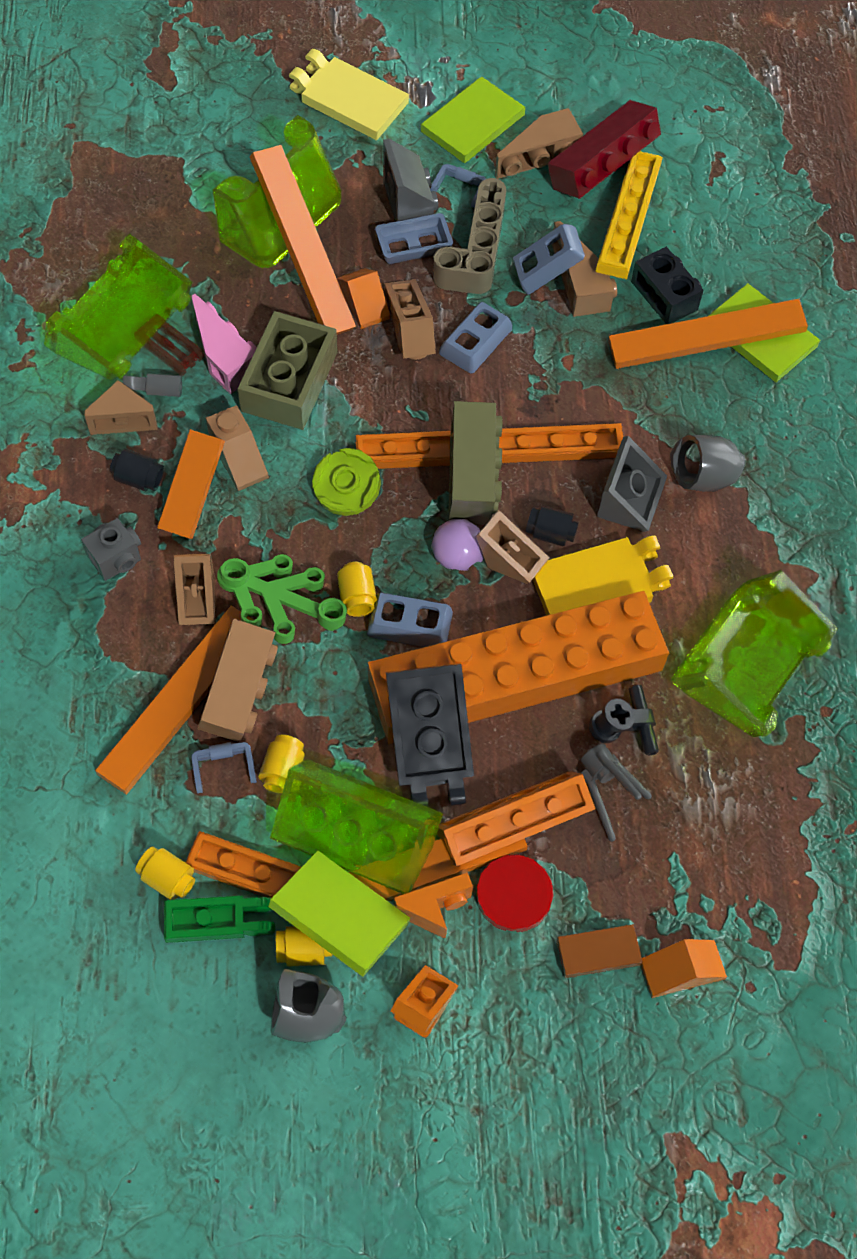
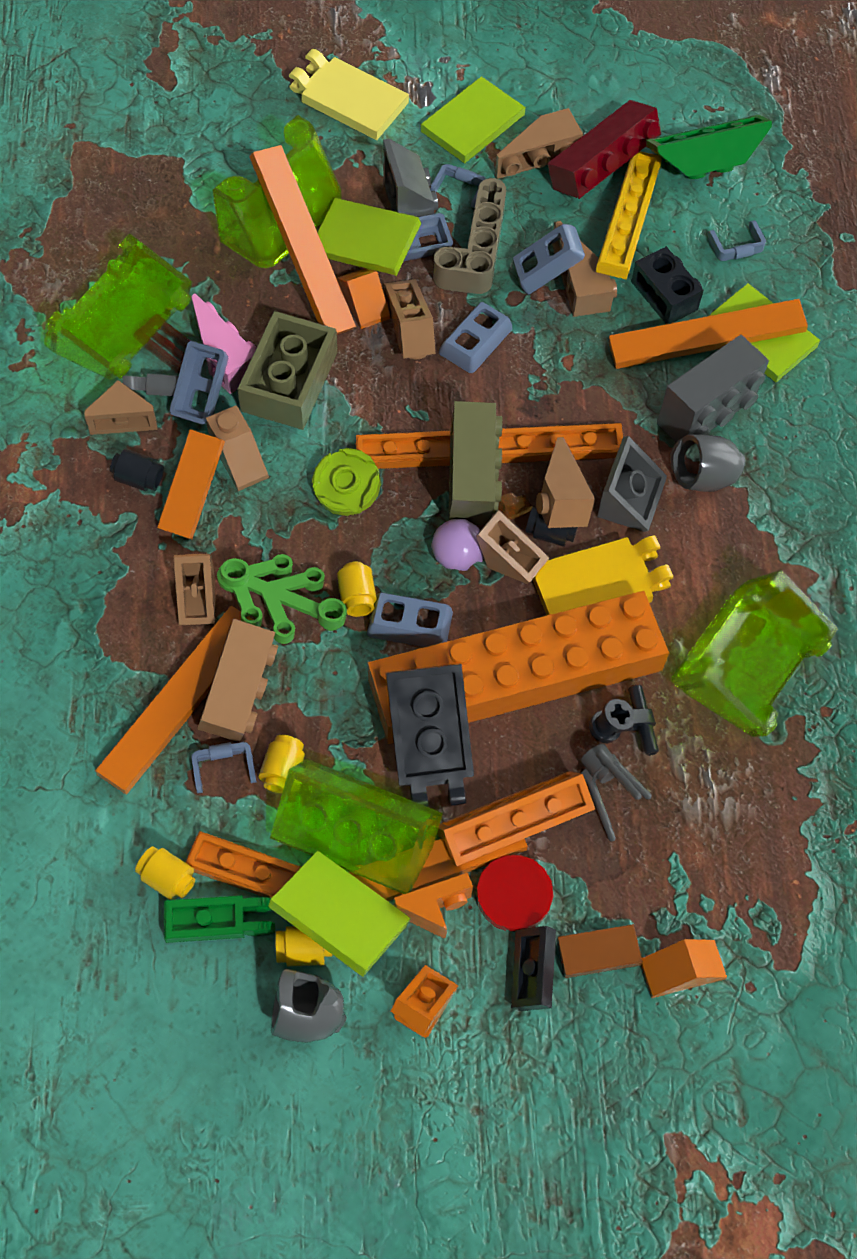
dark grey brick [81,518,141,581] -> none
none -> sand blue piece [170,341,229,424]
none -> lime tile [318,198,421,276]
none -> clear orange tile [498,493,532,520]
none -> black plate [511,926,556,1011]
none -> medium nougat slope [536,437,595,528]
none -> green wedge [646,115,772,179]
none -> dark grey brick [657,335,769,442]
none -> sand blue piece [707,220,766,261]

